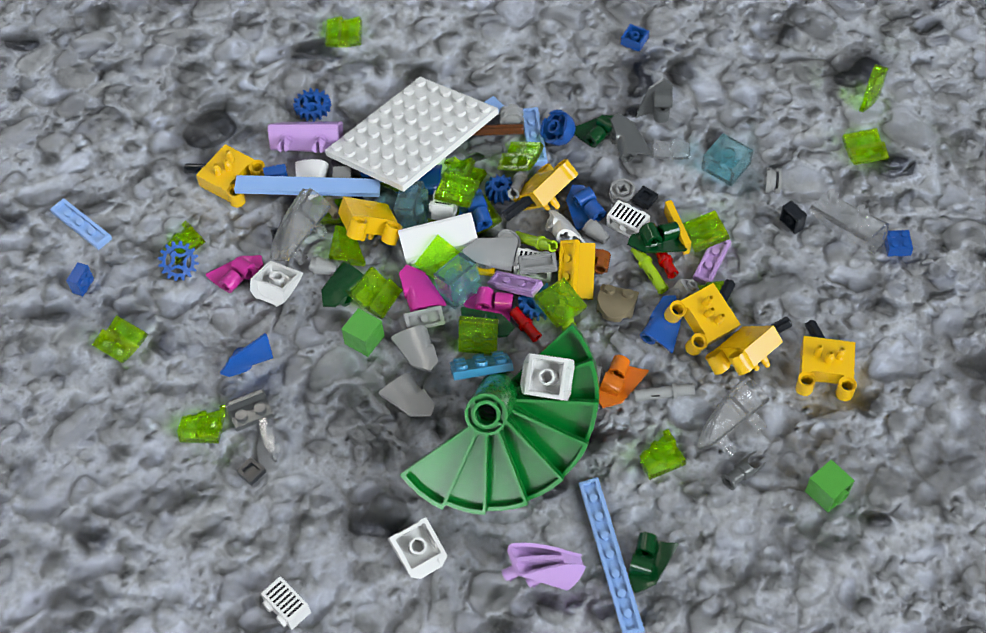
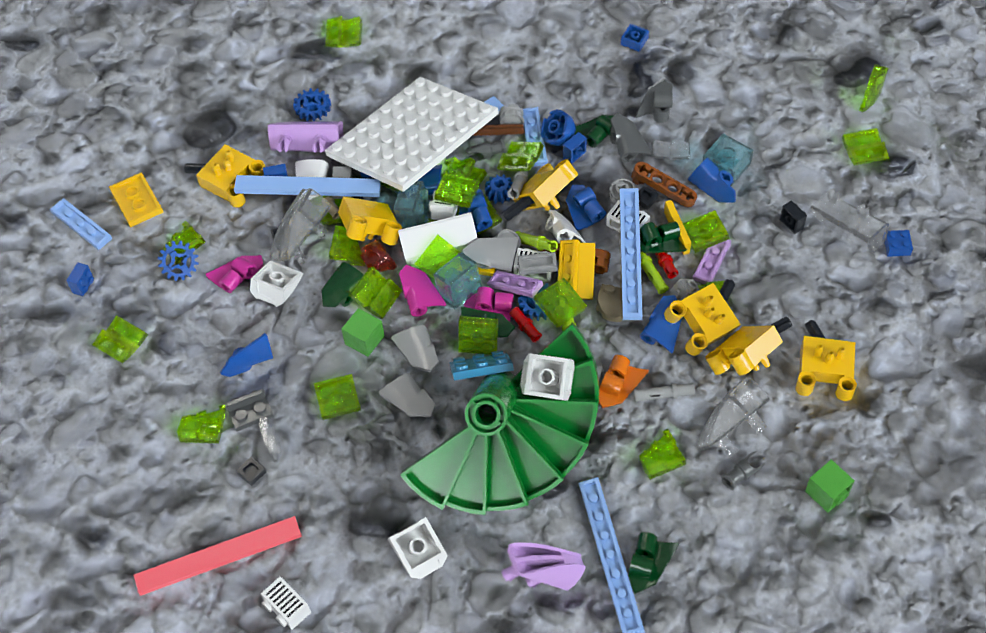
light grey cone [309,256,338,275] -> none
light grey plate [403,306,445,329] -> none
light grey cone [582,219,610,245] -> none
light grey wheel [764,168,782,194] -> none
none -> yellow tile [109,172,164,227]
none -> coral tile [134,516,302,596]
none -> clear neon green plate [314,374,361,420]
none -> clear red hair [360,239,397,274]
none -> blue piece [563,132,587,164]
none -> light blue plate [620,188,642,320]
none -> dark orange beam [631,162,697,207]
none -> blue panel [688,157,736,203]

